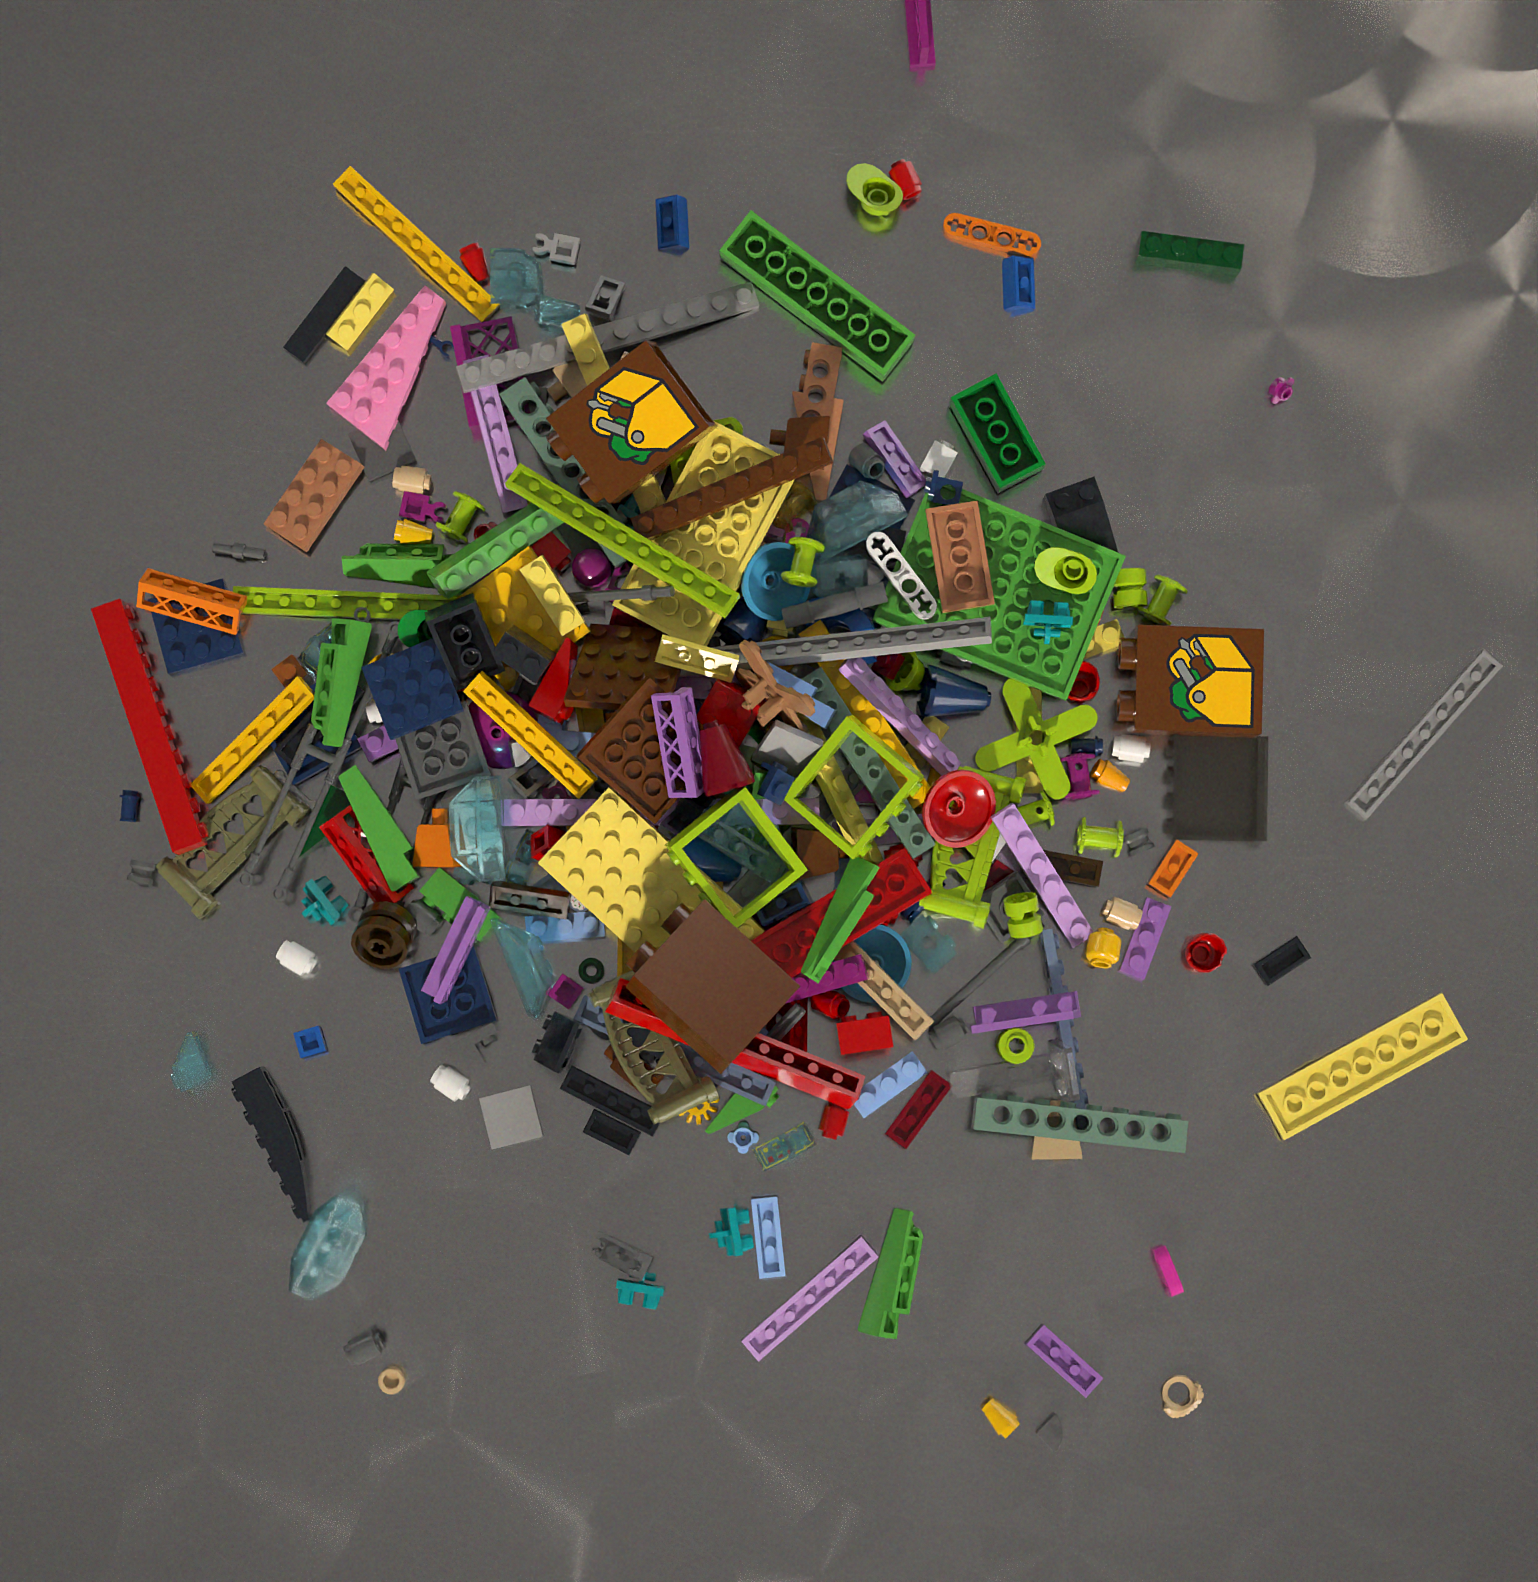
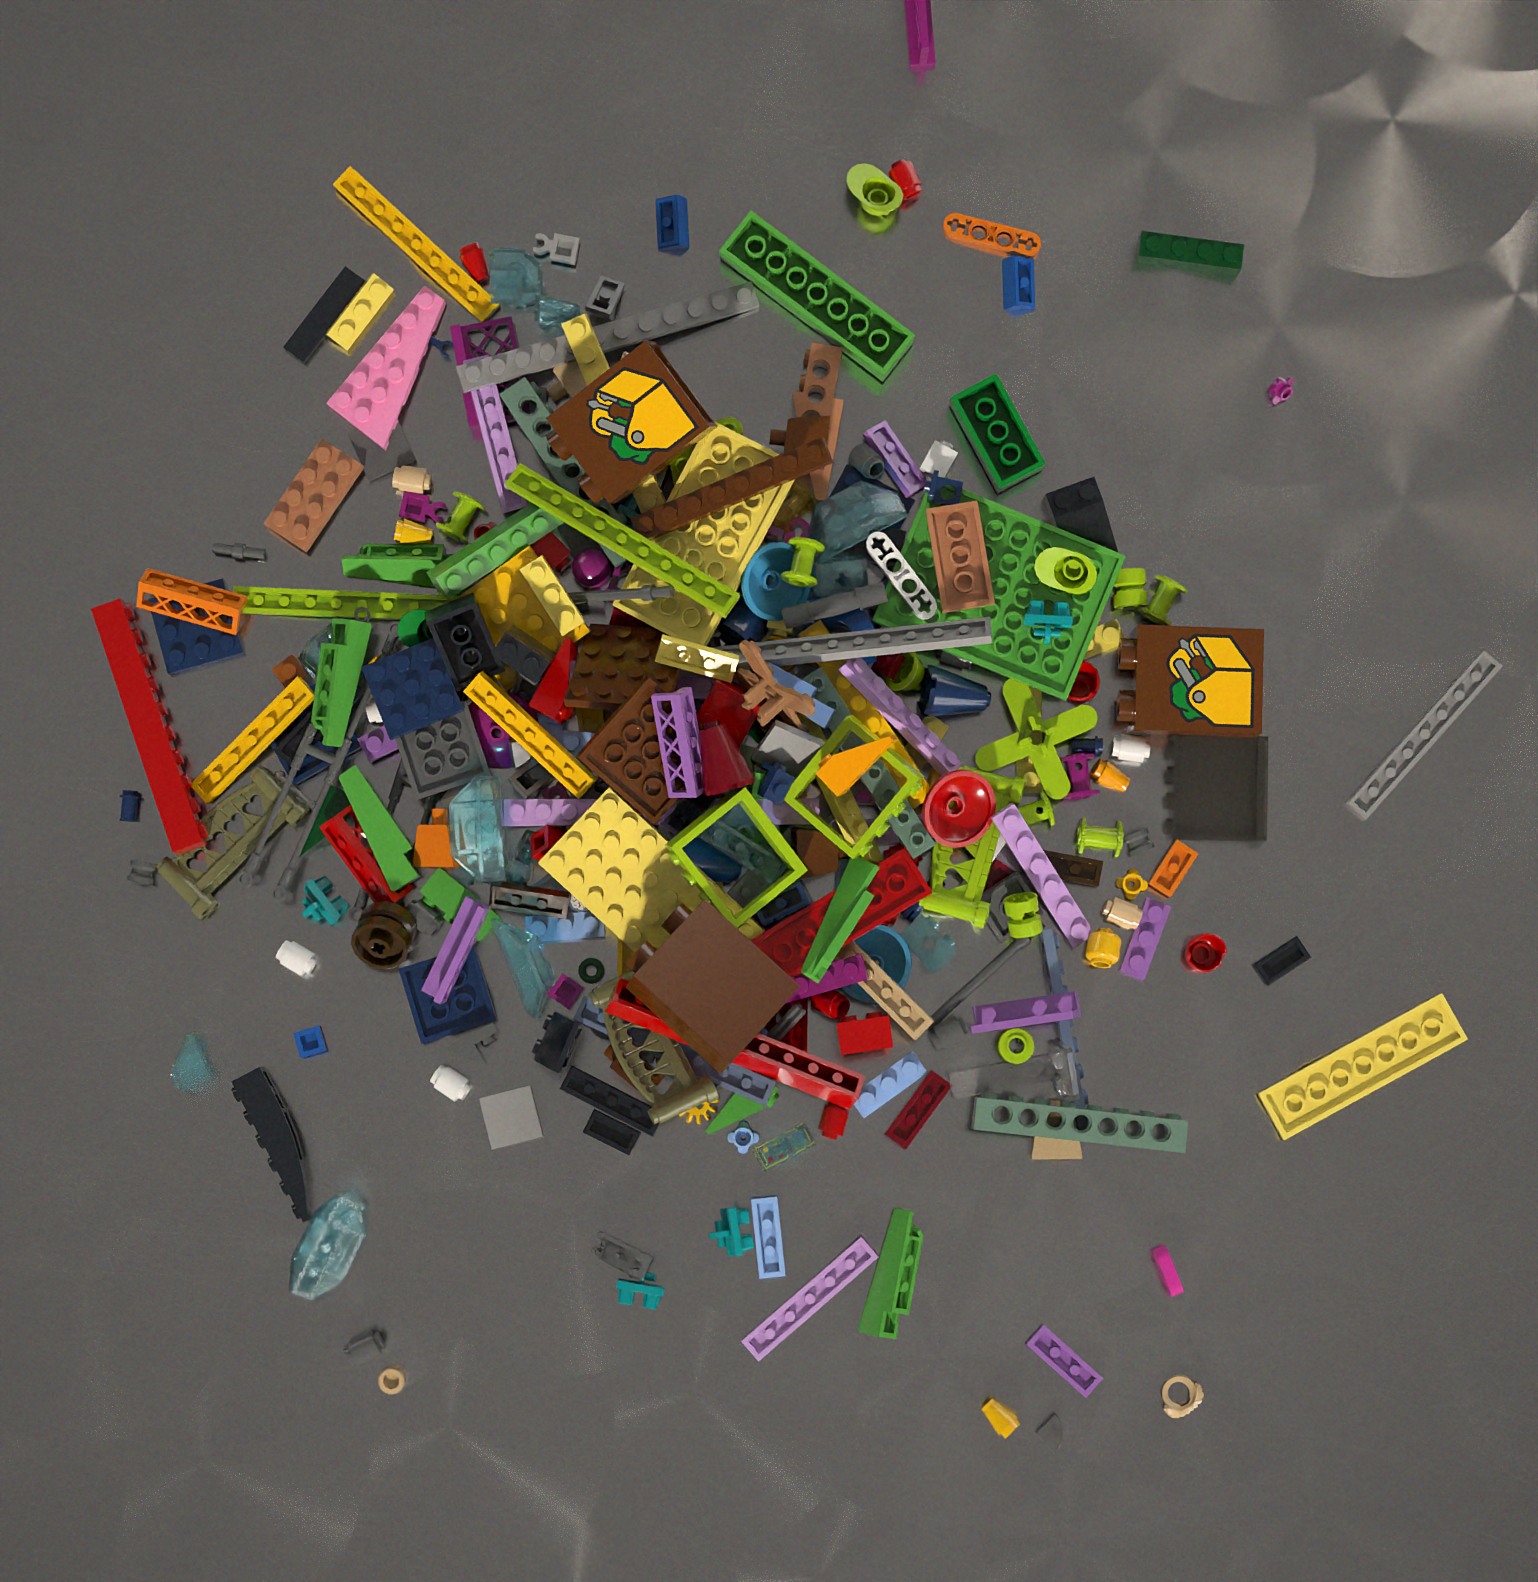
none -> light orange slope [815,735,898,797]
none -> yellow plate [1116,869,1148,900]

